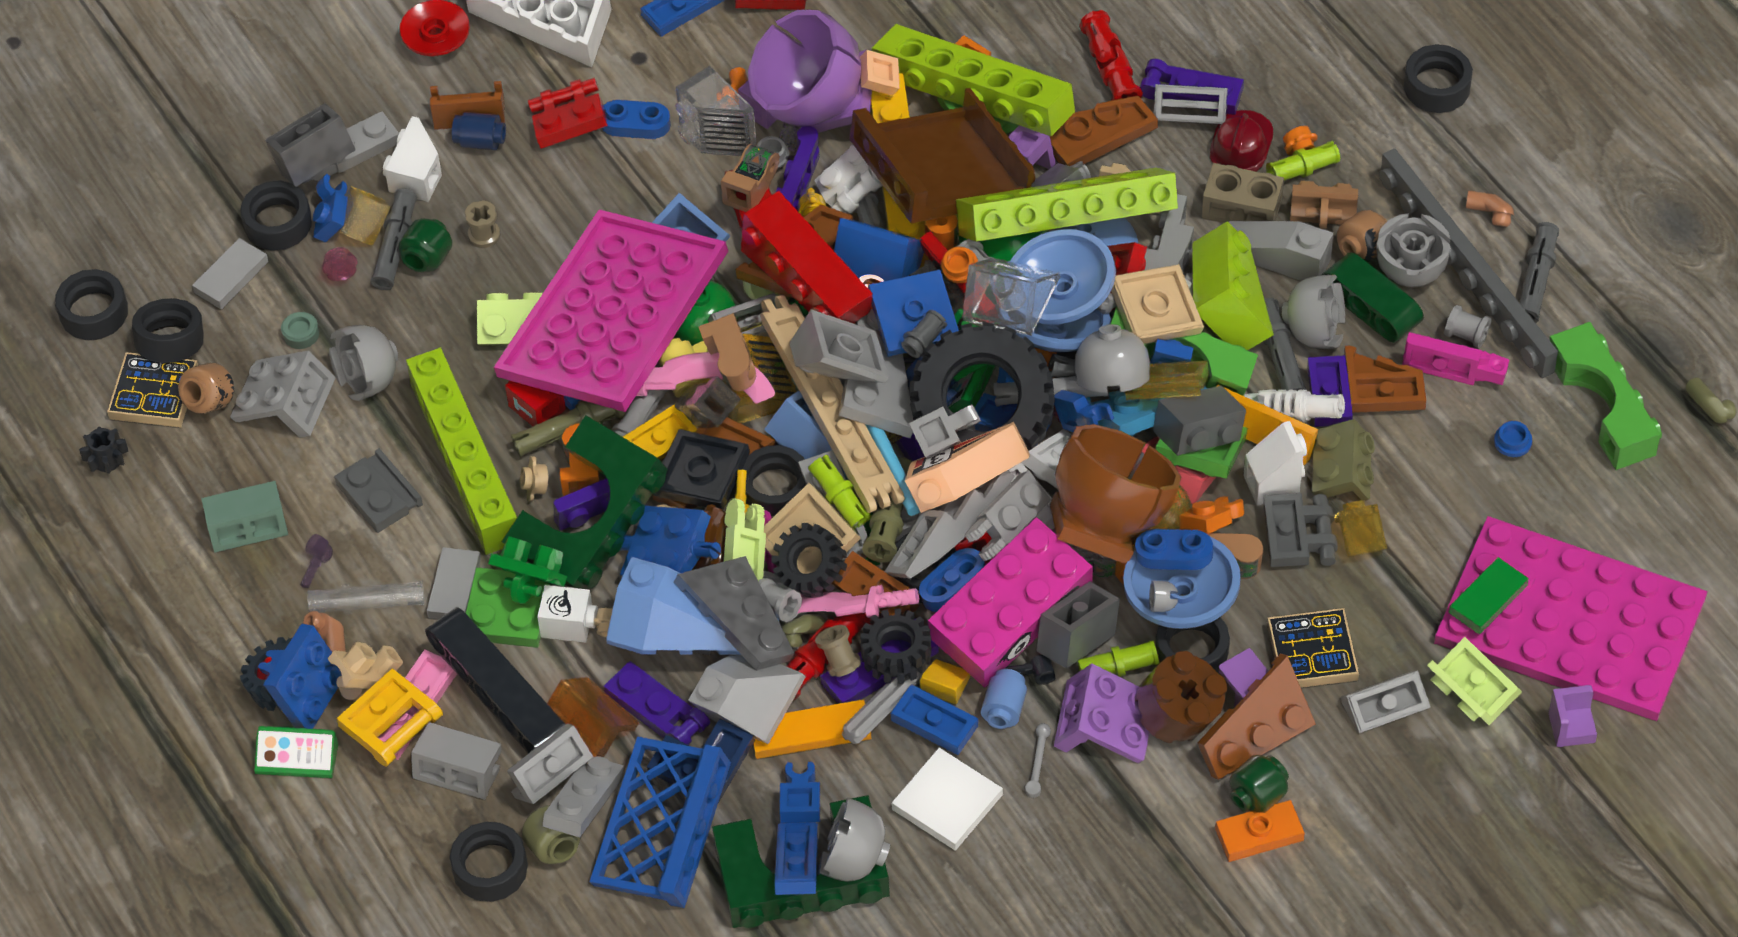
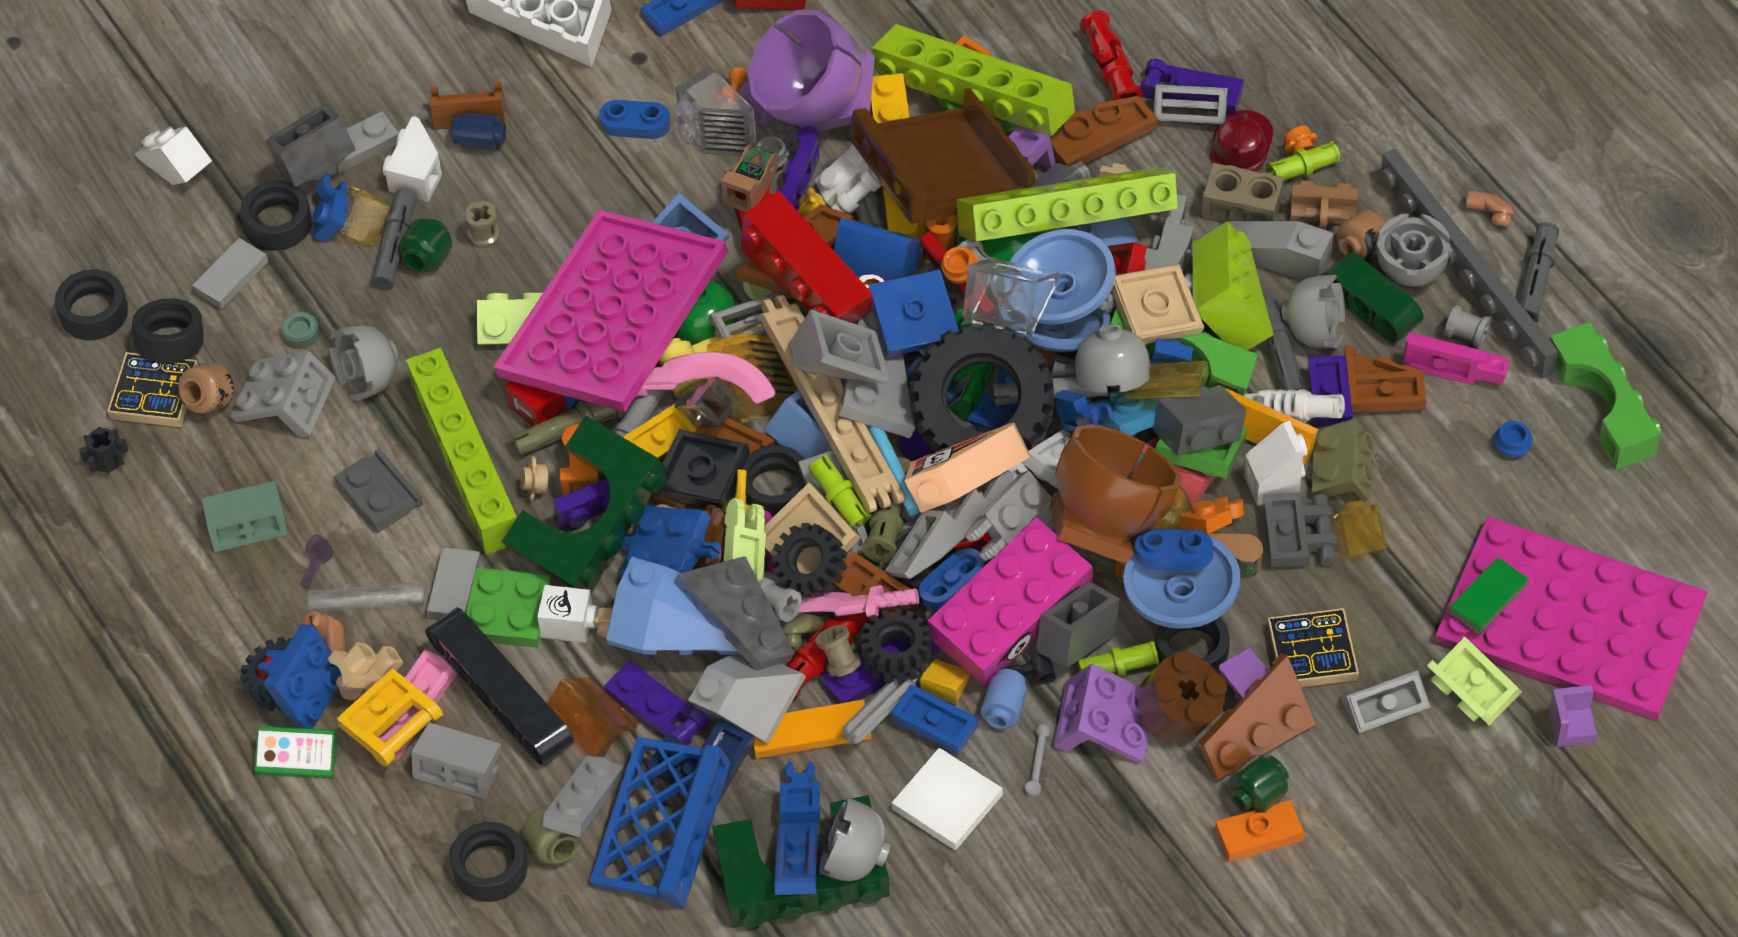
clear pink plate [322,247,358,281] -> none
red dish [400,0,470,56] -> none
green hips [488,536,567,604] -> none
light grey panel [507,724,593,804] -> none
red plate [528,77,608,149] -> none
medium nougat leg [699,313,757,391] -> none
light nougat plate [860,50,899,96] -> none
dark grey pin [901,310,947,358] -> none
light grey plate [909,405,981,459] -> none
light grey hinge [1149,580,1178,612] -> none
black tyre [1403,44,1473,113] -> none
olive arm [1686,378,1737,424] -> none
none -> white slope [135,127,212,185]

